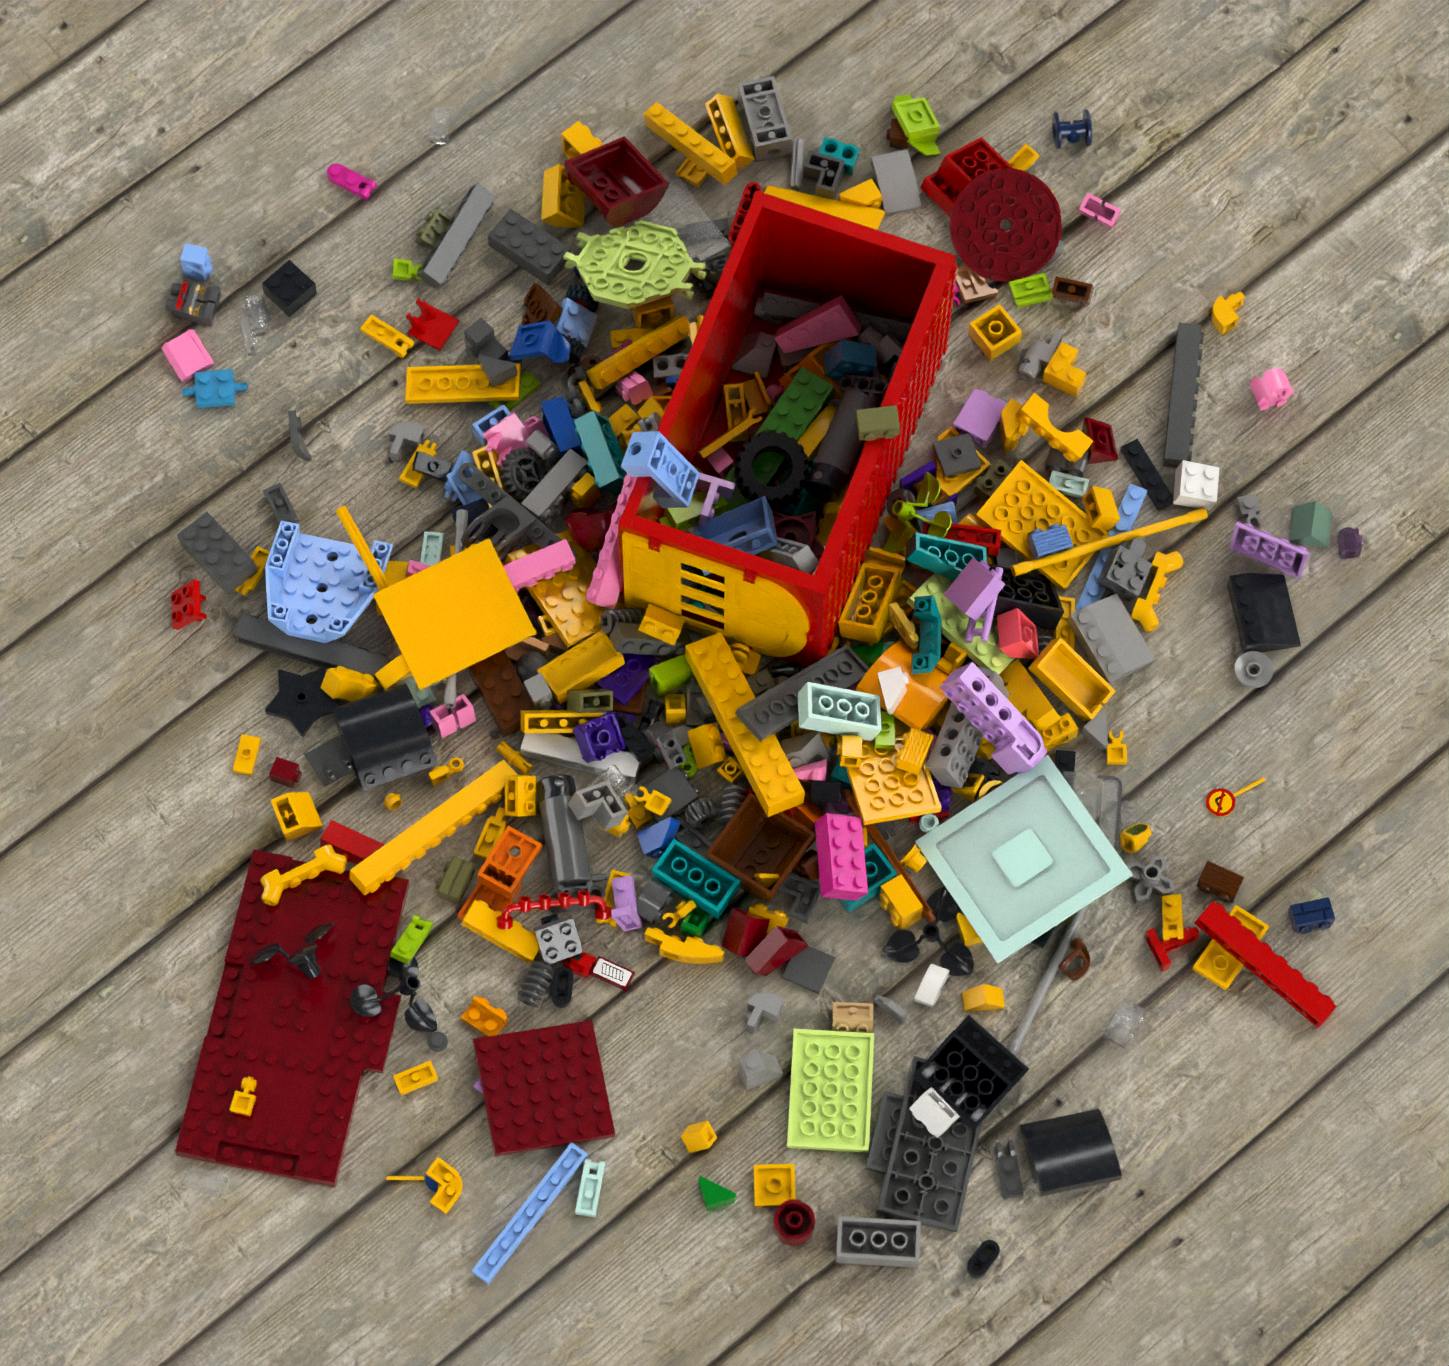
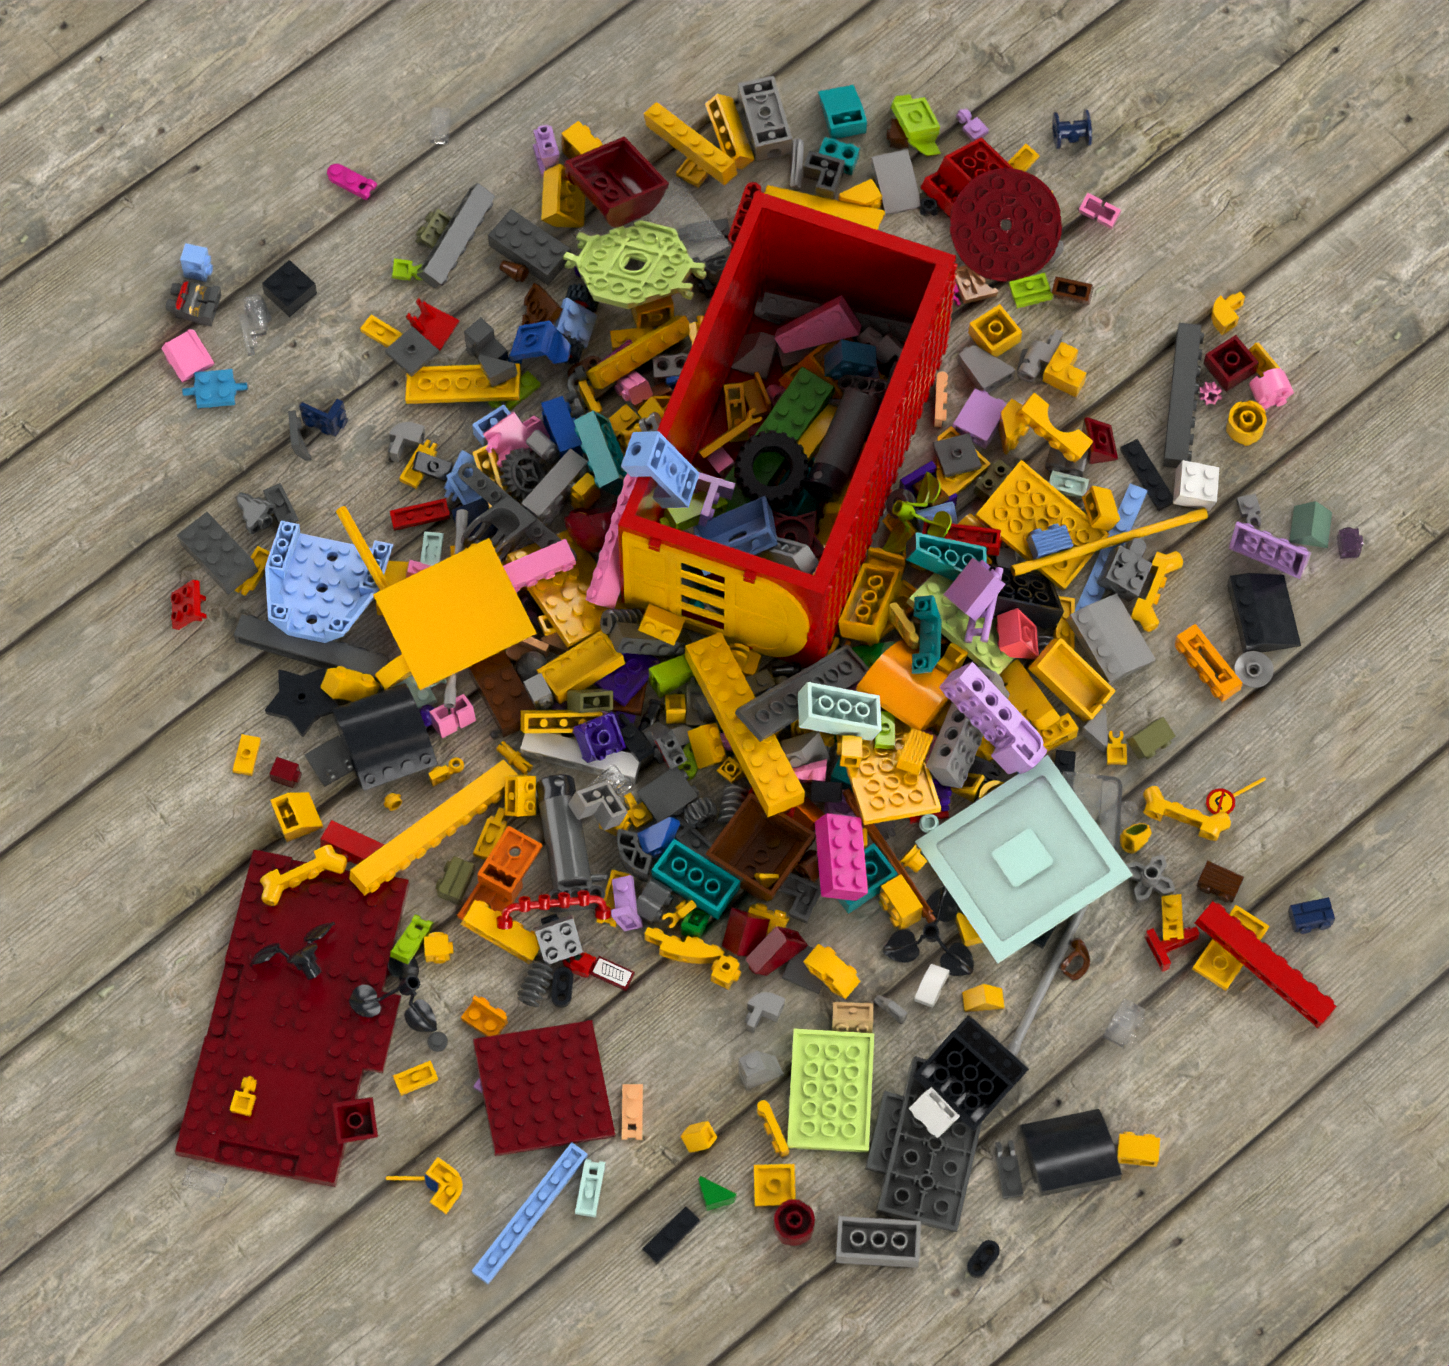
yellow plate [634,786,672,817] -> none
olive brick [856,405,900,441] -> none
white slope [878,667,909,715] -> none
none -> dark grey rock [236,492,275,534]
none -> dark blue bracket [299,399,348,437]
none -> dark red slope [332,1097,378,1144]
none -> dark grey plate [385,326,439,377]
none -> red plate [389,498,450,531]
none -> yellow brick [424,932,454,964]
none -> reddish brown cone [499,260,529,282]
none -> lavender hips [533,125,560,178]
none -> dark grey brick [617,828,652,882]
none -> light nougat plate [622,1084,643,1140]
none -> black plate [642,1206,700,1265]
none -> yellow brick [711,955,741,990]
none -> yellow plate [757,1100,789,1158]
none -> yellow brick [803,944,860,999]
none -> teal slope [818,84,867,139]
none -> black plate [920,198,938,216]
none -> light nougat plate [934,371,948,428]
none -> lavender plate [956,108,989,141]
none -> light grey slope [958,345,1015,393]
none -> yellow brick [1116,1132,1160,1167]
none -> olive brick [1126,717,1176,759]
none -> yellow plate [1143,786,1231,841]
none -> light orange brick [1175,624,1243,702]
none -> bright pink gear [1199,381,1222,405]
none -> dark red brick [1203,335,1259,392]
none -> yellow brick [1226,400,1267,446]
none -> yellow plate [1249,342,1280,377]

